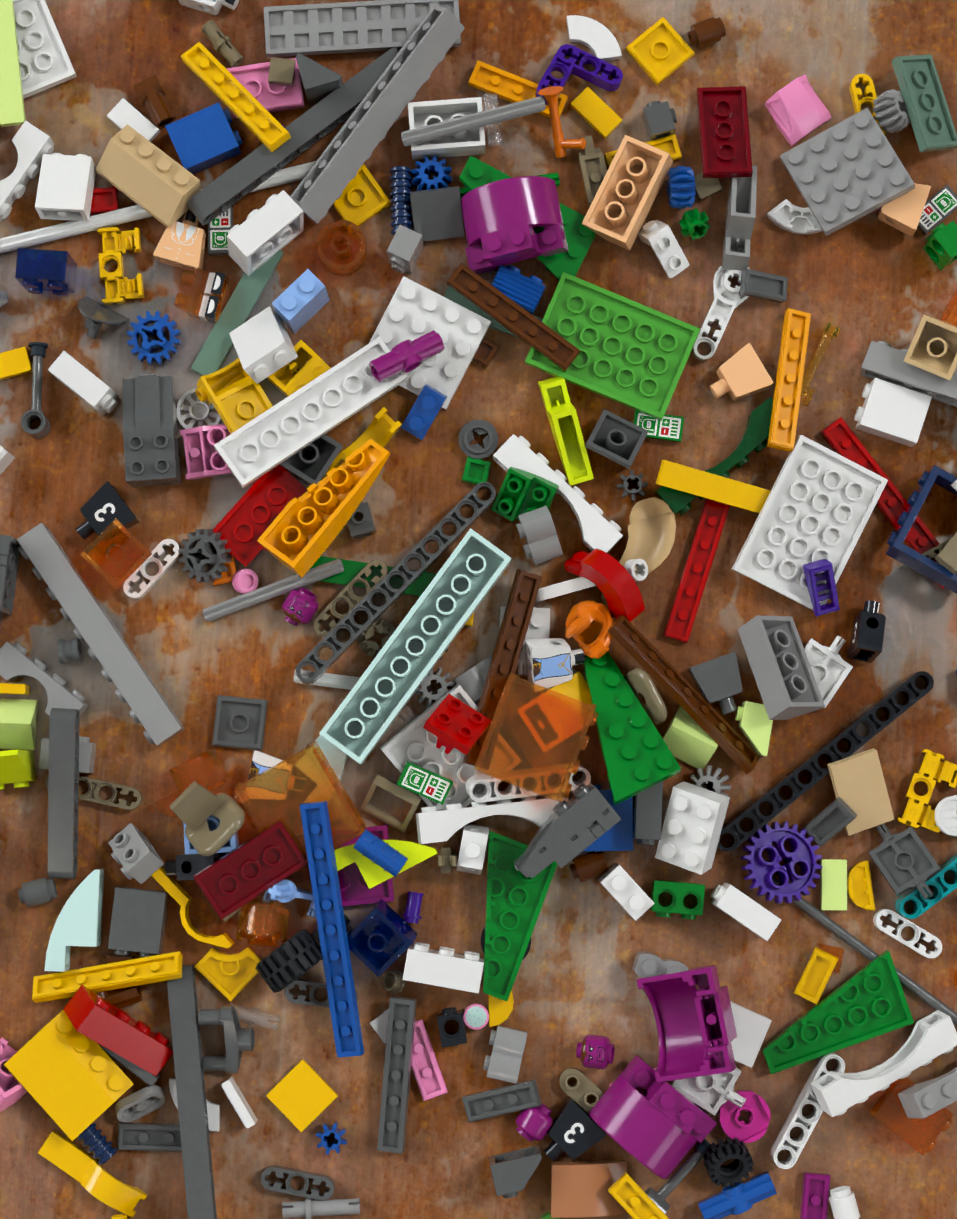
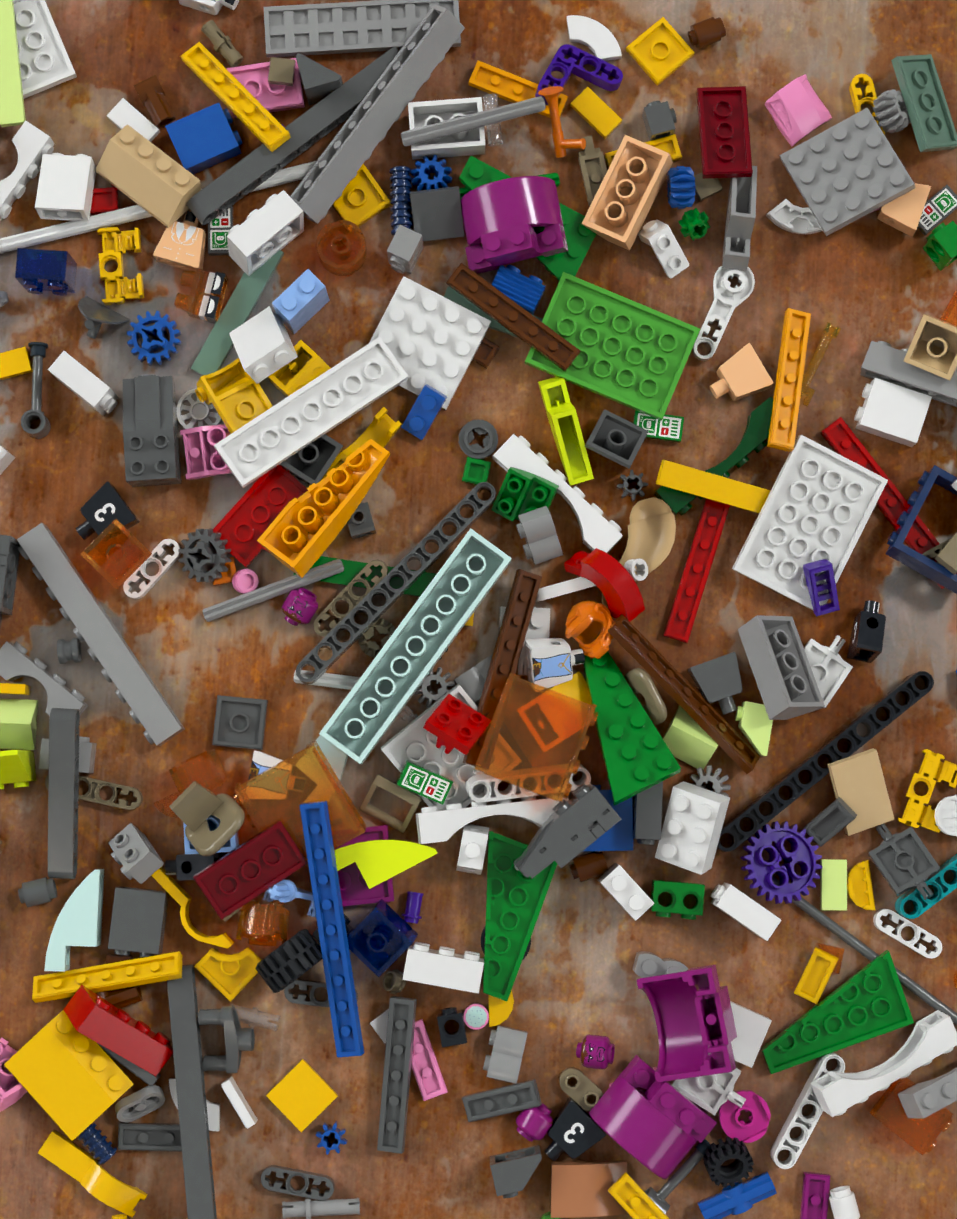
blue axle [353,829,408,877] -> none
magenta piece [369,330,445,383] -> none
dark tan plate [438,847,457,873] -> none
dark grey tile [740,269,788,303] -> none

